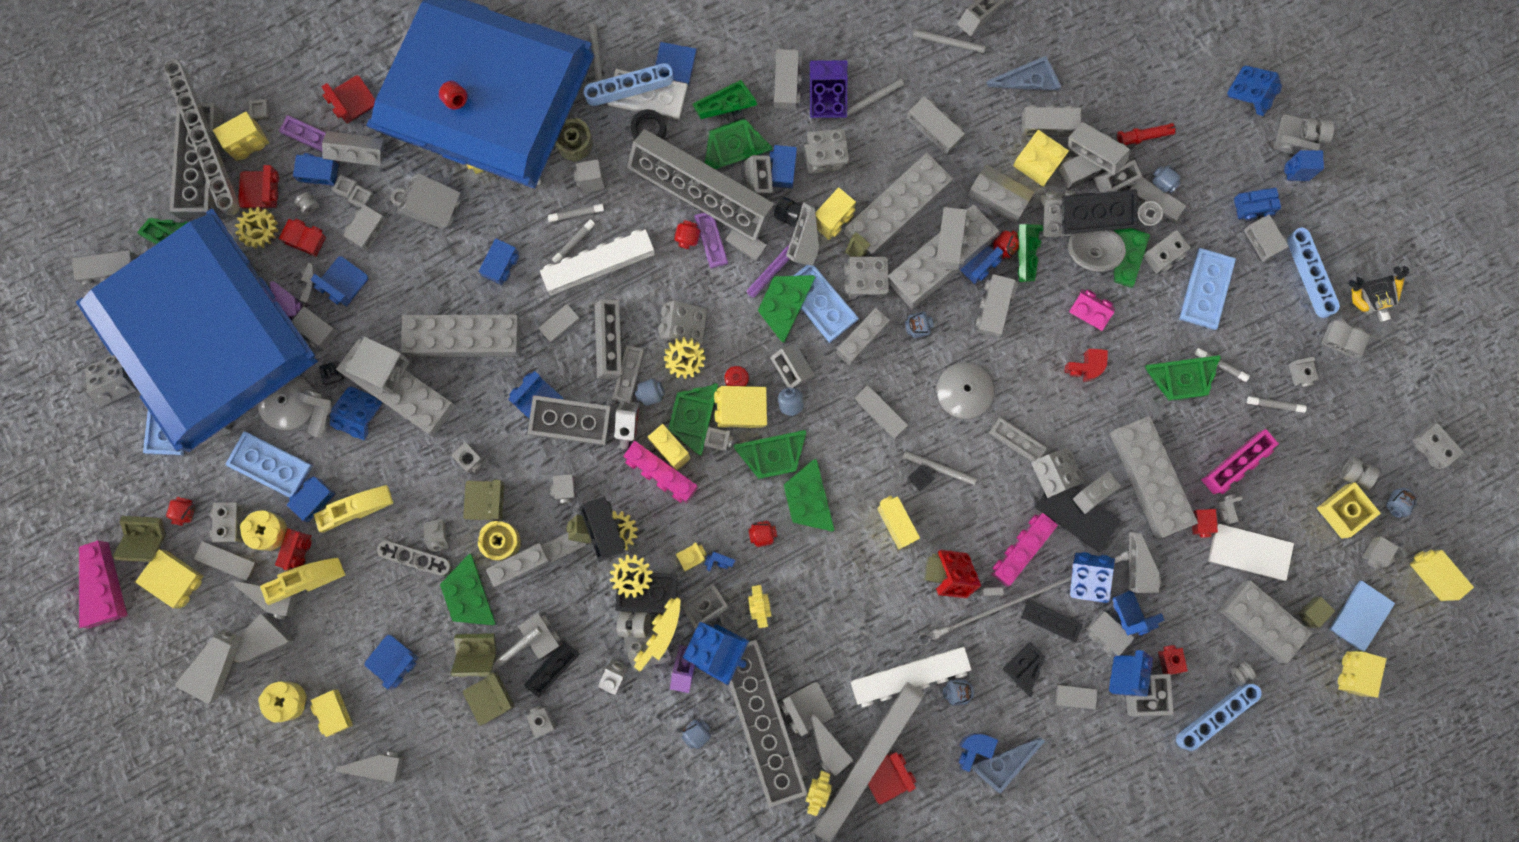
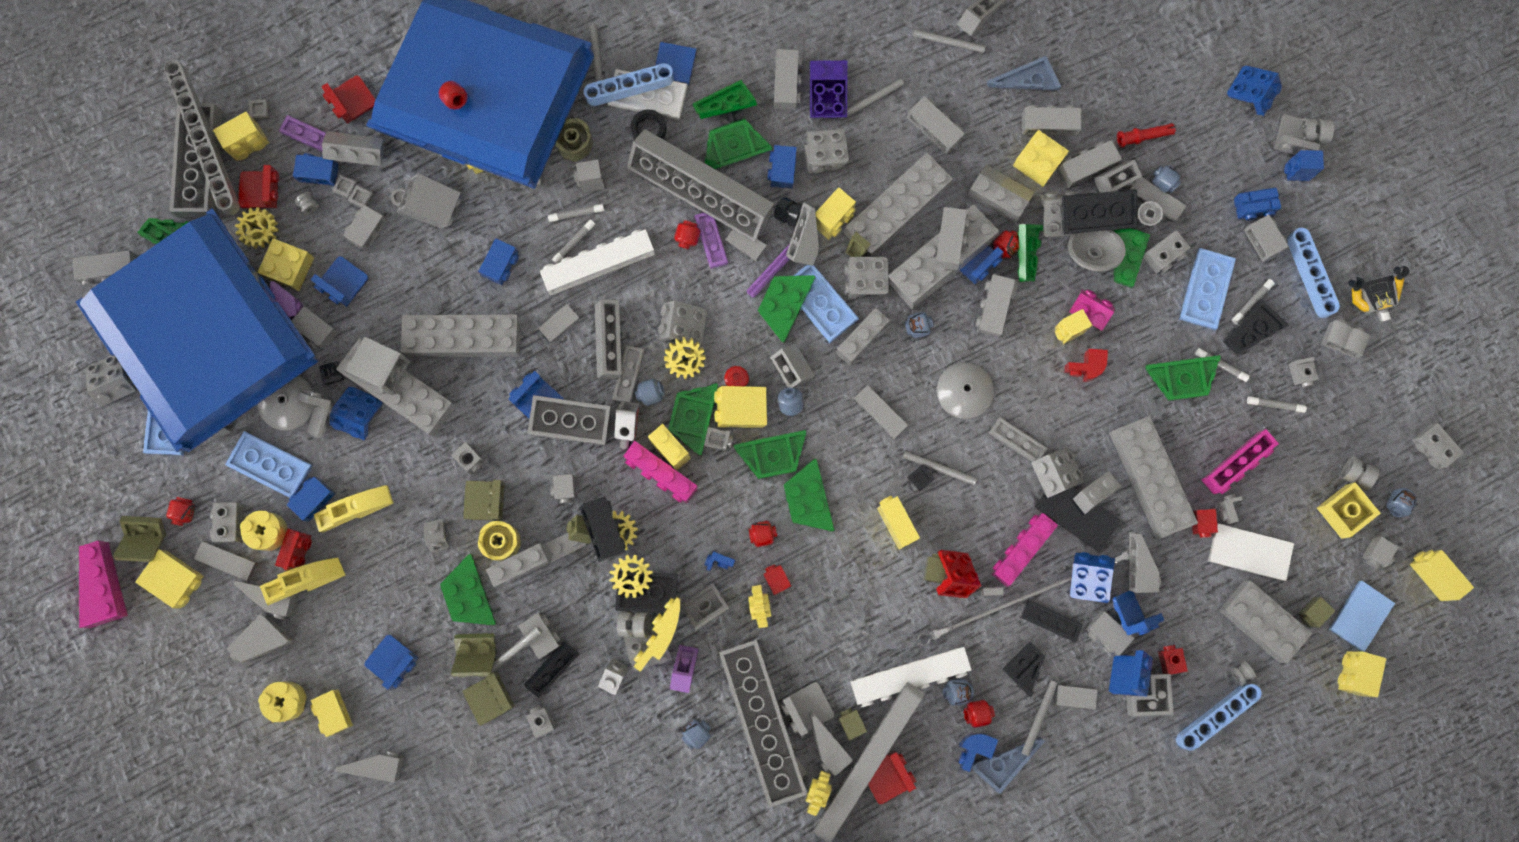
light grey slope [175,629,241,704] -> none
red brick [279,218,326,257] -> none
light grey slope [300,263,319,307] -> none
light grey beam [377,541,452,576] -> none
light yellow bracket [676,543,707,572] -> none
blue piece [683,622,749,685] -> none
light grey brick [744,155,773,198] -> none
light grey brick [1068,122,1130,176] -> none
none -> light yellow brick [257,239,314,291]
none -> red brick [763,564,791,595]
none -> olive brick [838,707,867,741]
none -> red head [964,700,995,728]
none -> light grey bar [1021,681,1058,756]
none -> light yellow brick [1055,309,1092,344]
none -> black wing [1223,300,1289,354]
none -> light grey bar [1232,279,1275,325]

